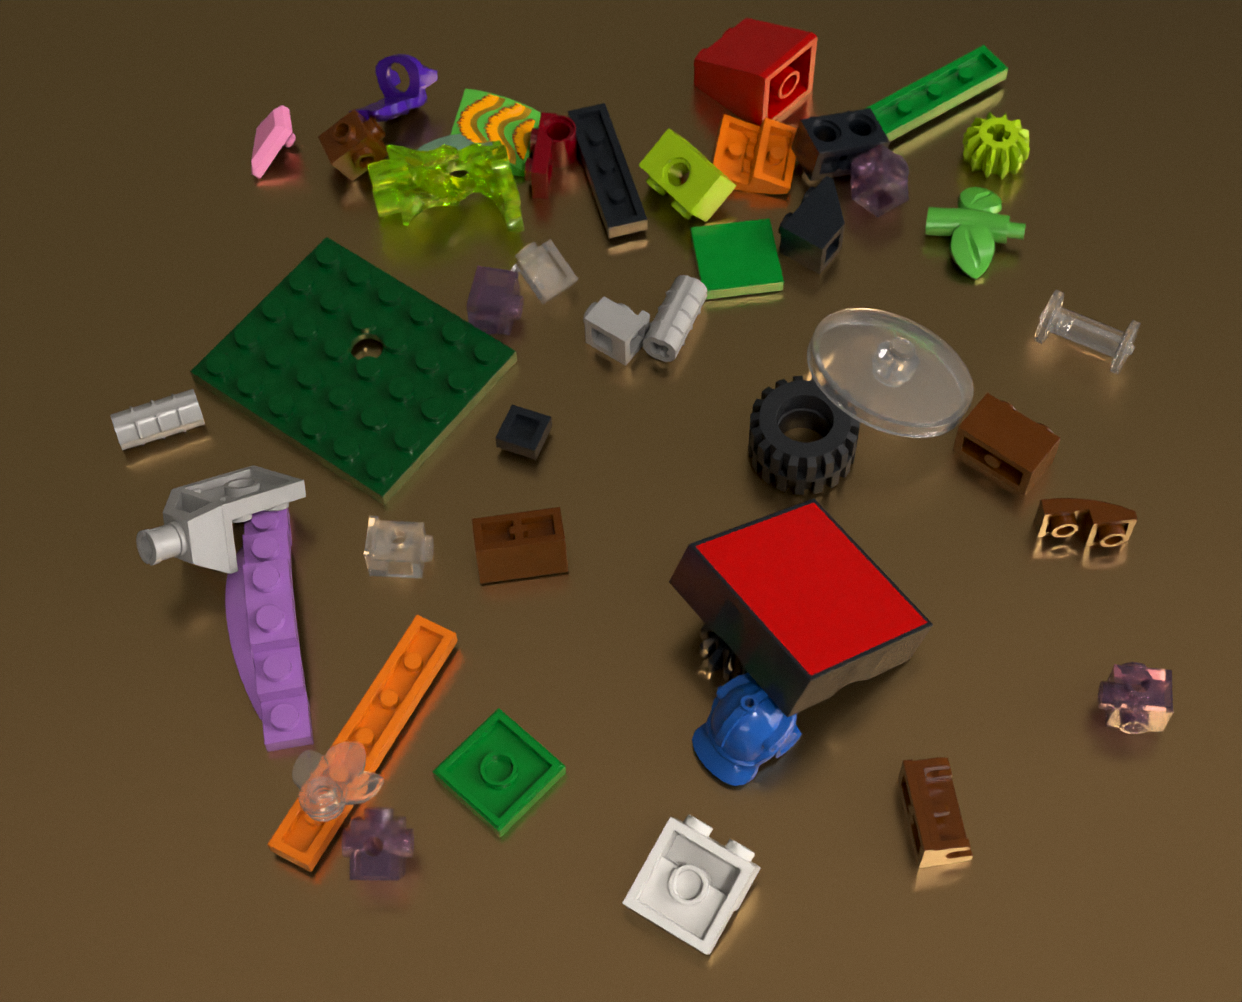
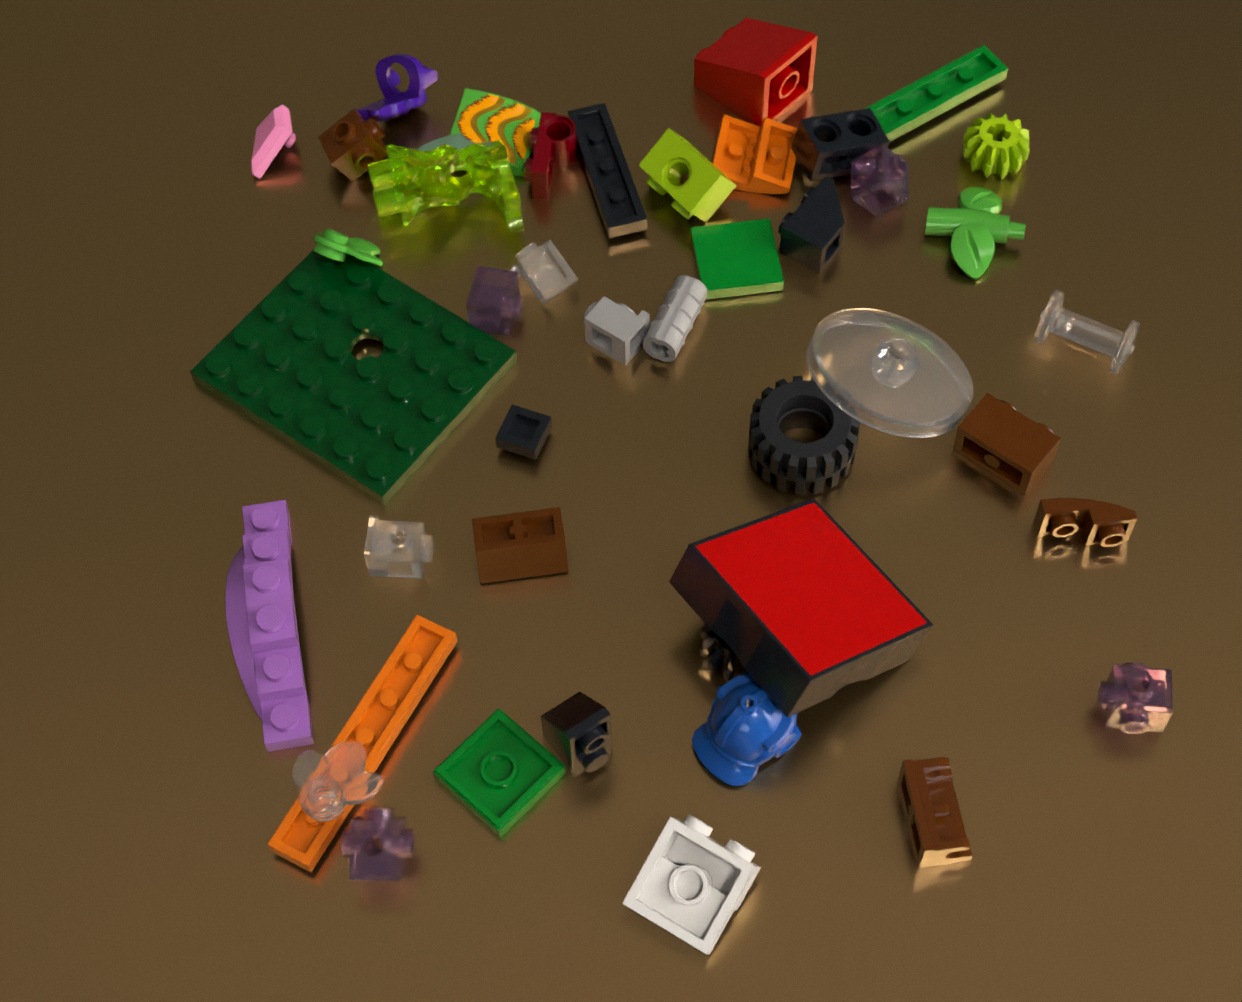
light grey axle [110,389,205,451] -> none
light grey plate [136,465,306,574] -> none
none -> bright green plate [313,228,383,266]
none -> black slope [541,692,613,777]

